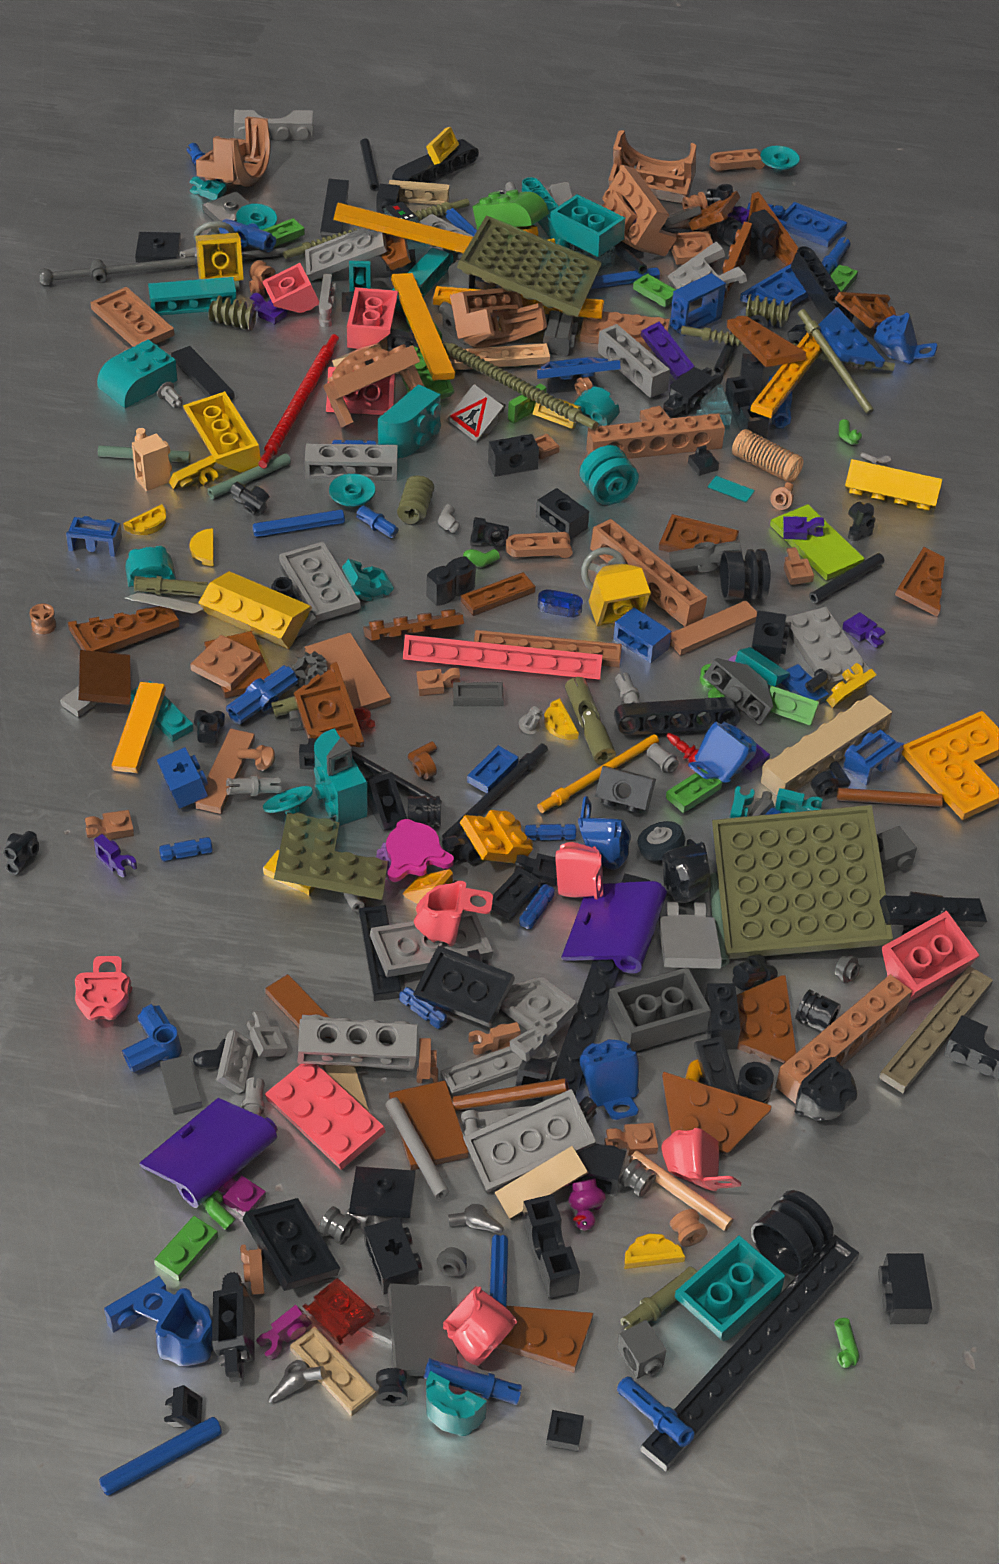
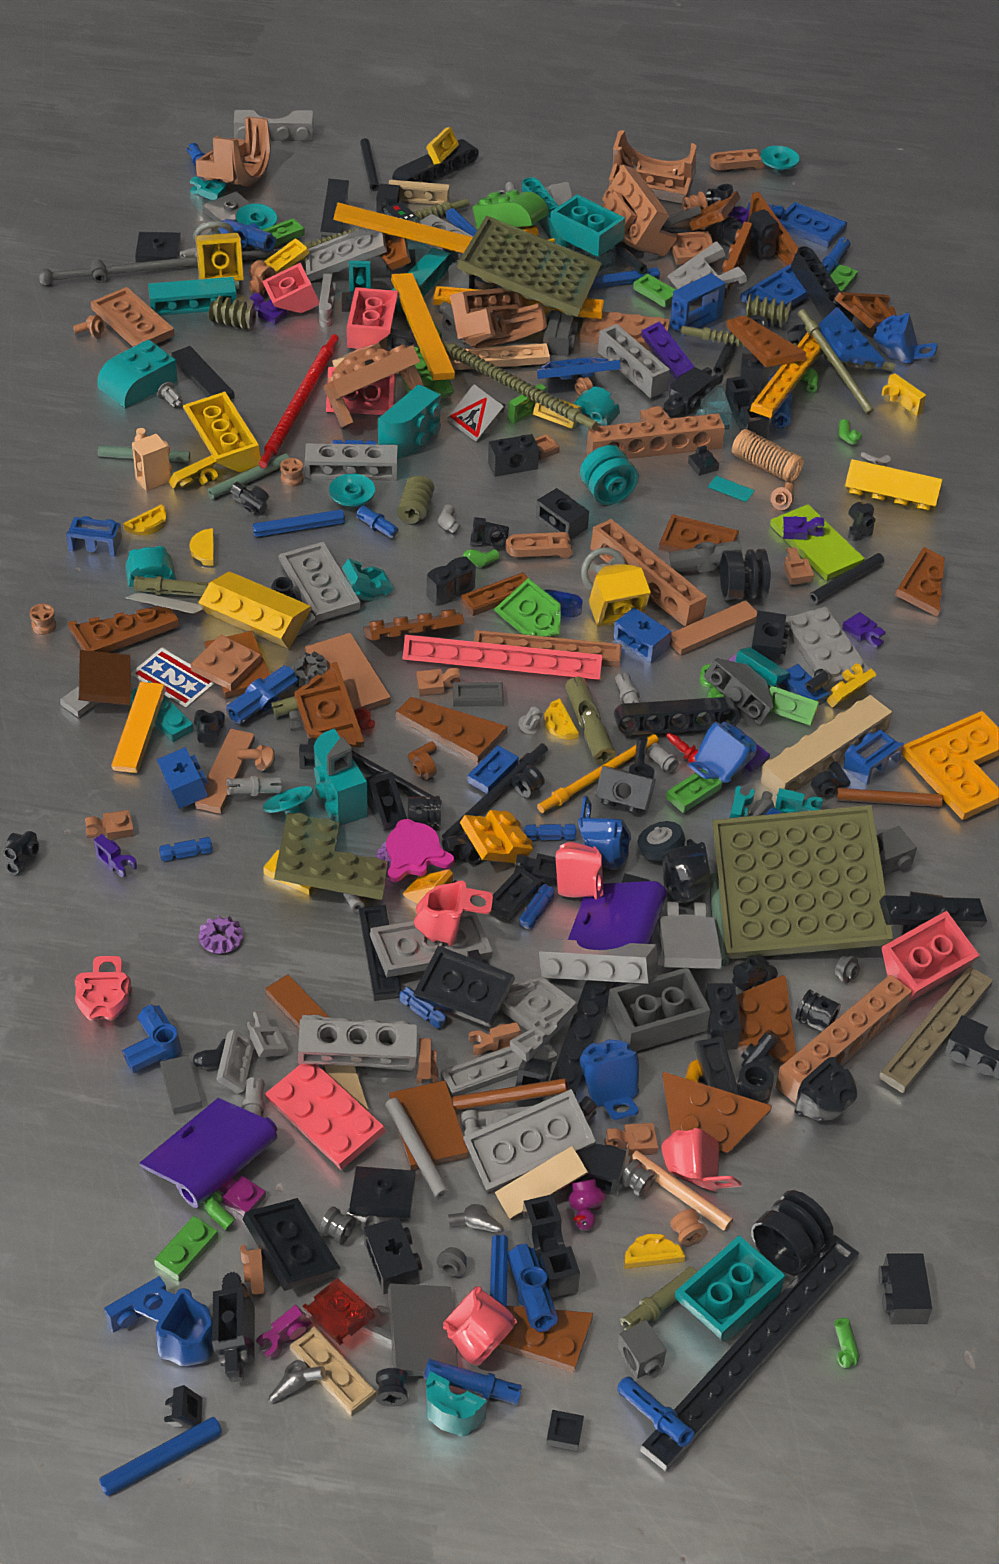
none -> nougat plate [73,315,105,337]
none -> sticker [130,648,214,707]
none -> medium lavender gear [198,915,243,954]
none -> yellow plate [264,238,309,274]
none -> nougat wheel [280,458,304,487]
none -> dark orange wing [396,697,508,763]
none -> bright green tile [494,578,561,637]
none -> blue piece [508,1244,558,1332]
none -> black wheel [512,765,545,798]
none -> light grey arch [539,939,658,984]
none -> black plate [629,736,655,778]
none -> black plate [741,1029,781,1067]
none -> bright green arm [801,368,819,393]
none -> yellow plate [881,373,926,416]

